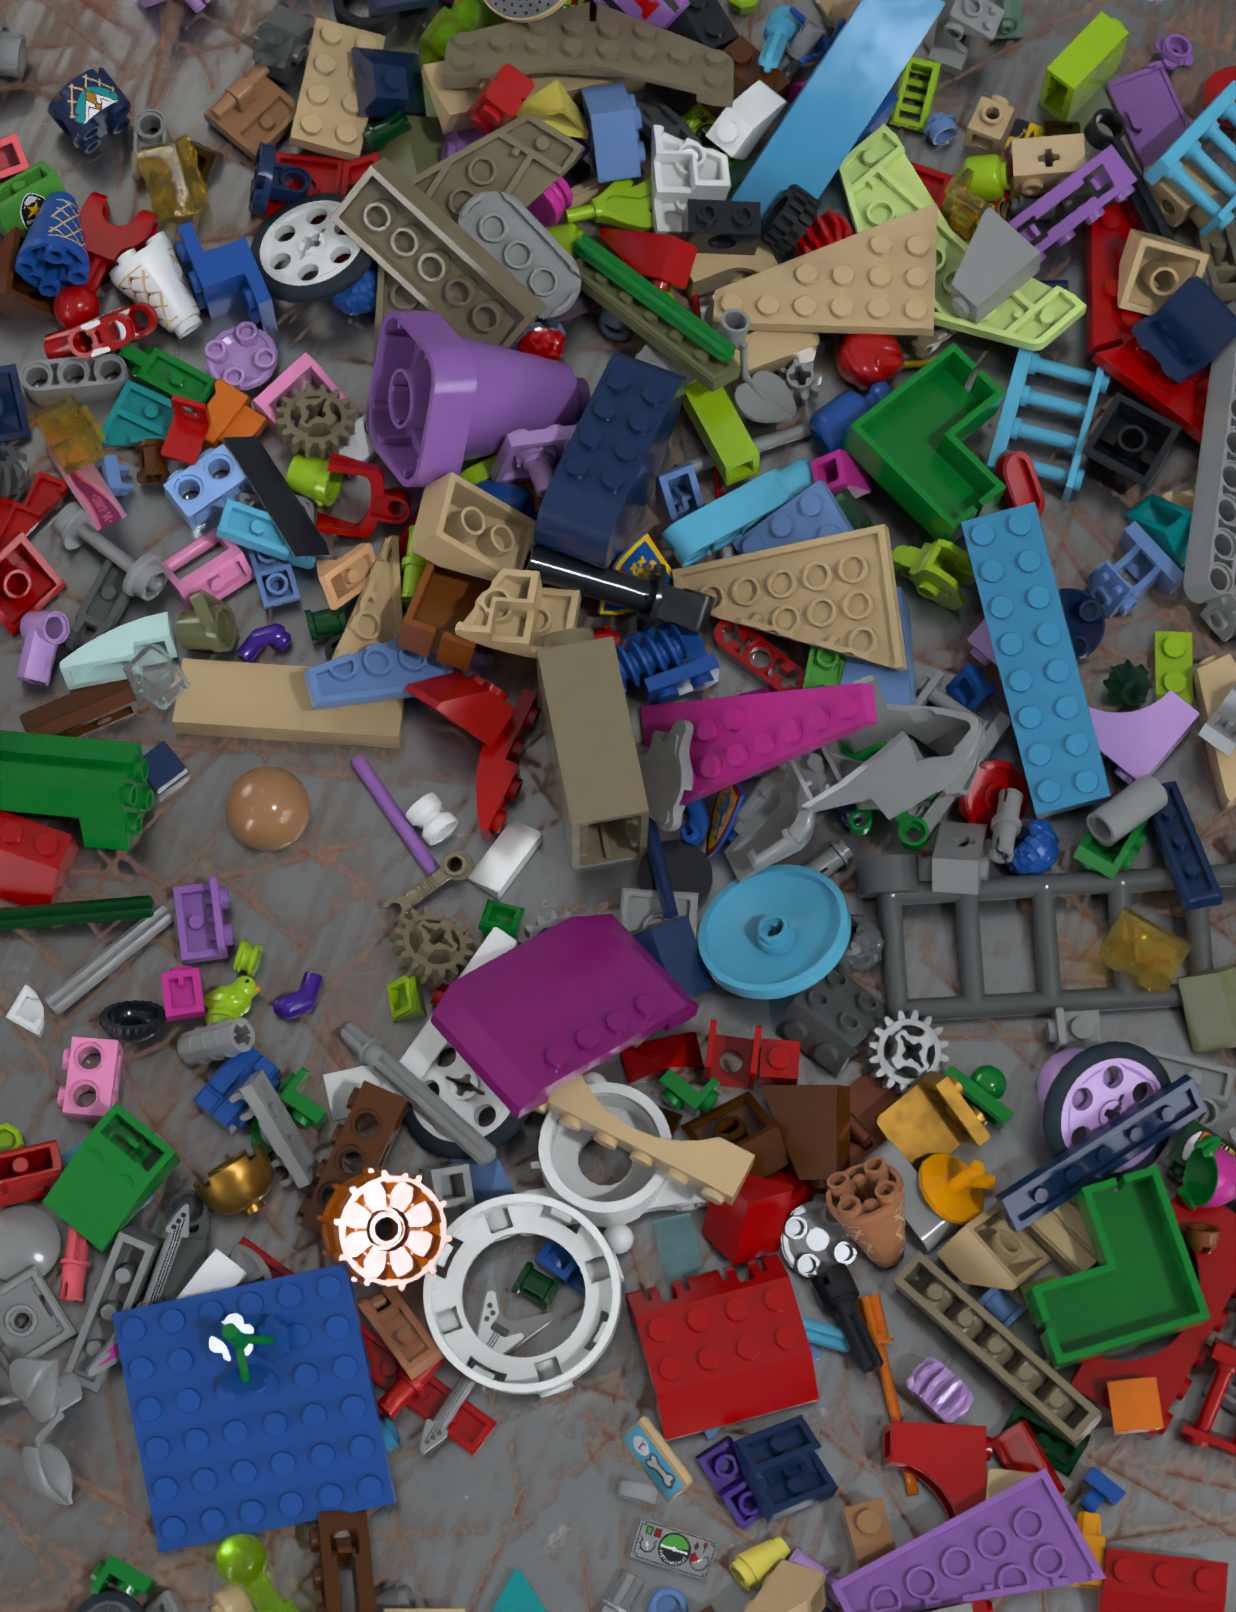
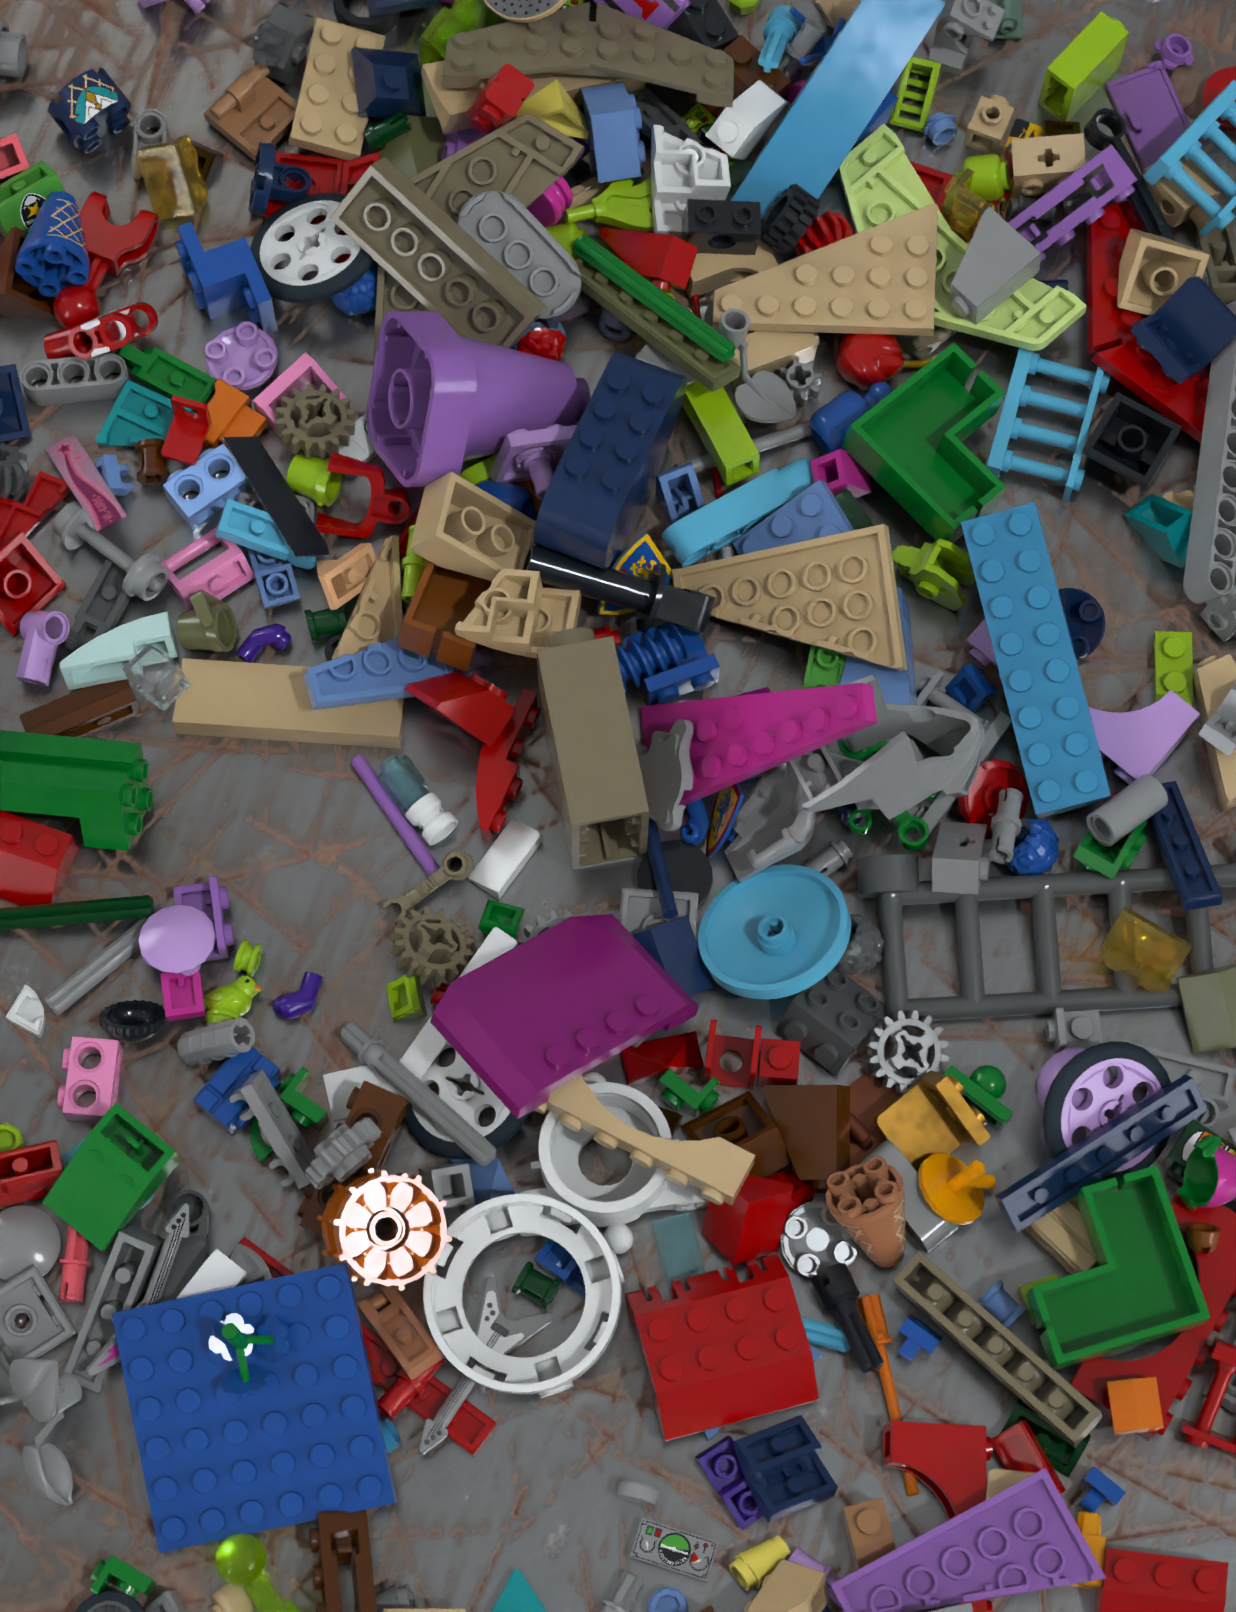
clear yellow brick [33,395,107,475] -> none
white cone [109,231,203,339] -> none
dark blue tile [143,740,188,794] -> none
pearl gold cylinder [192,1143,274,1217] -> none
medium nougat piece [225,766,311,851] -> none
slope [622,1416,693,1502] -> none
red beam [713,620,805,692] -> none
lavender gear [906,1357,974,1424] -> none
tan slope [936,1202,1052,1290] -> none
red tile [996,450,1045,516] -> none
medium blue tile [1084,521,1184,619] -> none
clear green gear [1103,659,1153,709] -> none
none -> lavender dish [138,905,216,976]
none -> light grey gear [304,1117,382,1190]
none -> clear light blue brick [377,754,430,812]
none -> blue tile [897,1314,943,1362]

